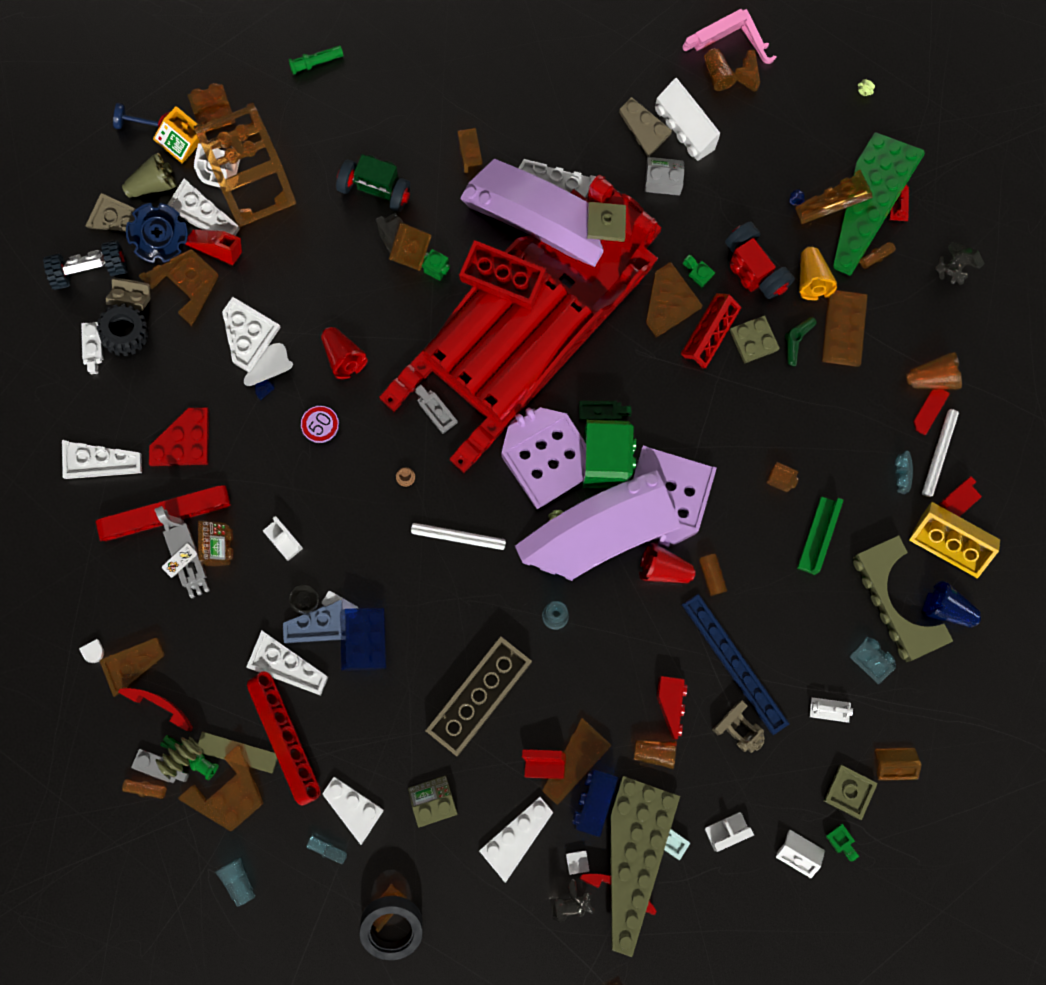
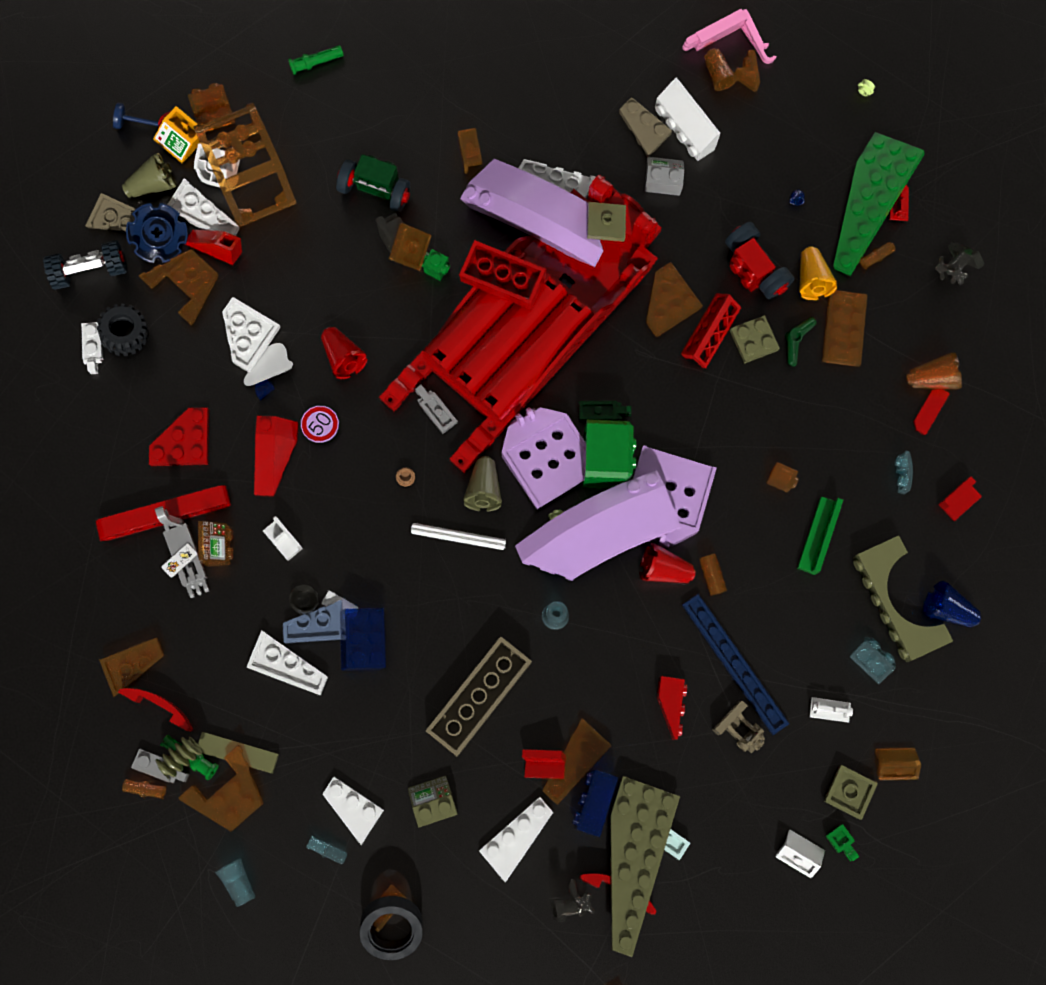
white wing [62,440,142,479] -> none
white tile [79,639,104,663] -> none
dark tan bracket [106,277,150,311] -> none
red beam [247,671,320,806] -> none
white tile [566,850,589,875] -> none
clear orange plant [634,740,677,769] -> none
green plate [683,254,715,287] -> none
white panel [705,813,754,852] -> none
clear orange wing [795,170,873,224] -> none
yellow slope [909,502,1000,578] -> none
white axle [922,409,959,497] -> none
none -> red wedge [254,416,299,496]
none -> olive cone [463,456,502,511]

